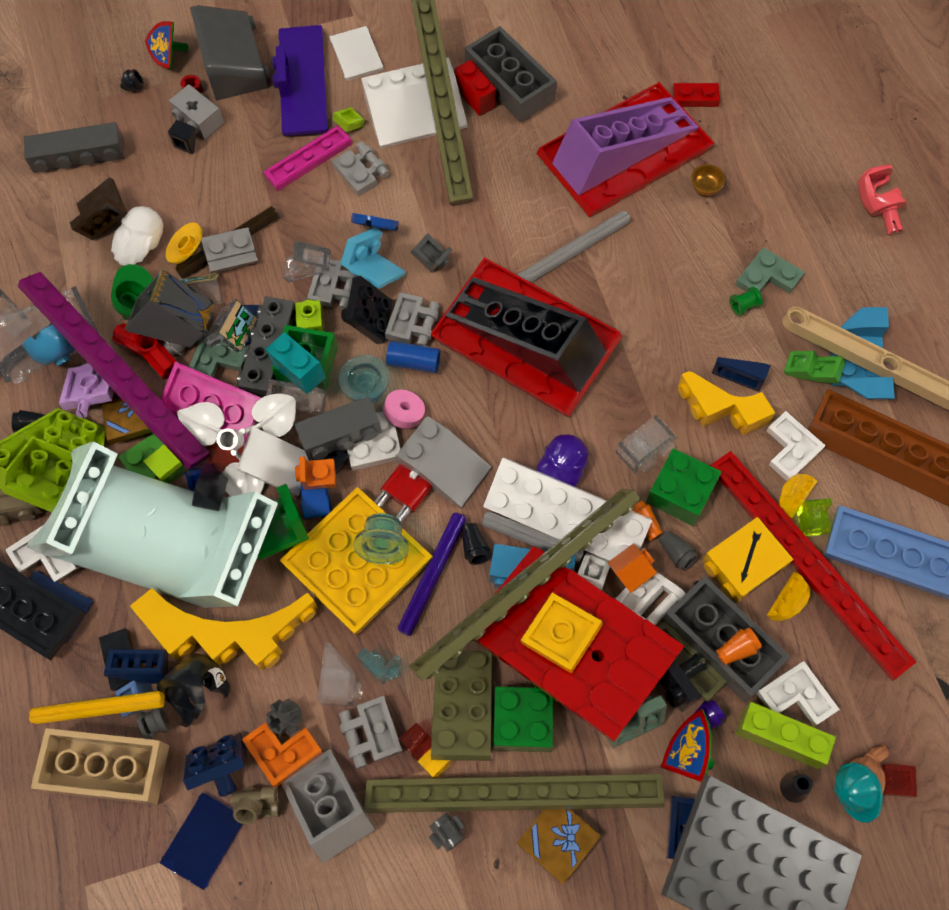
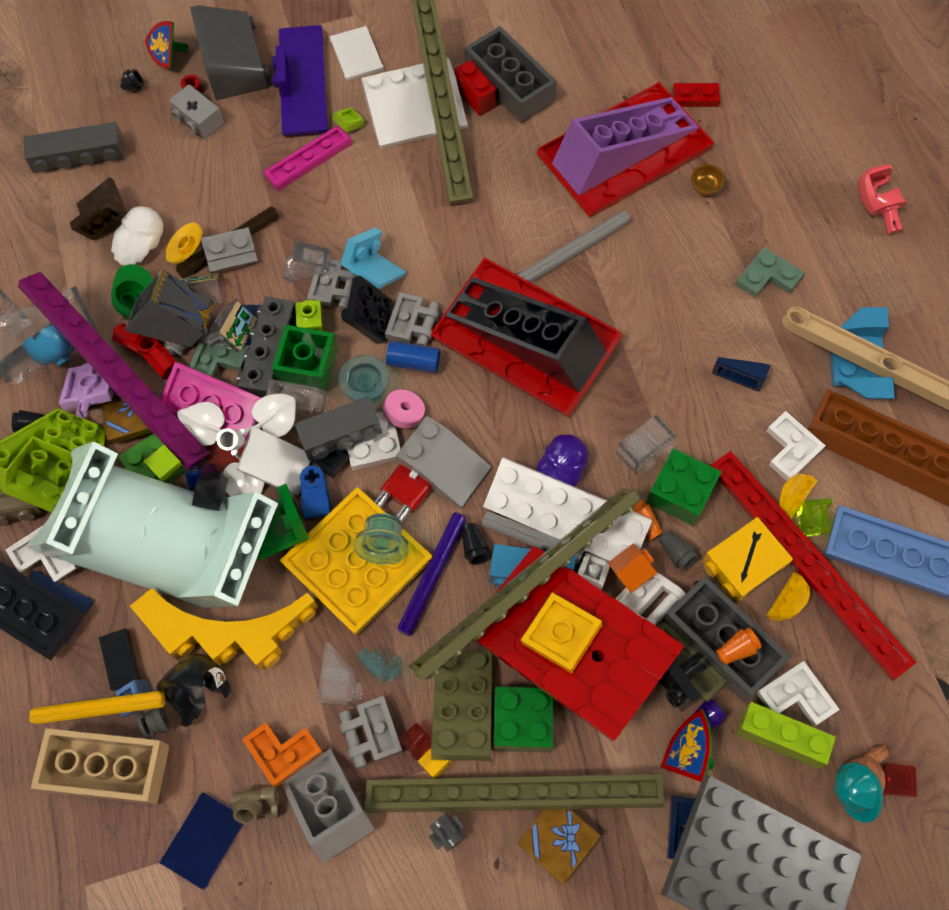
dark blue slope [104,649,169,684] -> none
black slope [168,120,196,154] -> none
dark blue plate [183,733,245,797] -> none
teal brick [265,332,326,394] -> none
dark grey gear [266,698,303,736] -> none
orange bracket [295,456,336,490] -> none
light grey plate [331,141,390,197] -> none
blue tile [351,213,399,231] -> none
dark grey bracket [410,233,452,272] -> none
sand green plate [607,695,667,749] -> none
yellow arch [678,371,775,436] -> none
green bush [729,286,763,316] -> none
black cone [780,772,812,803] -> none
bright green slope [784,351,846,383] -> none

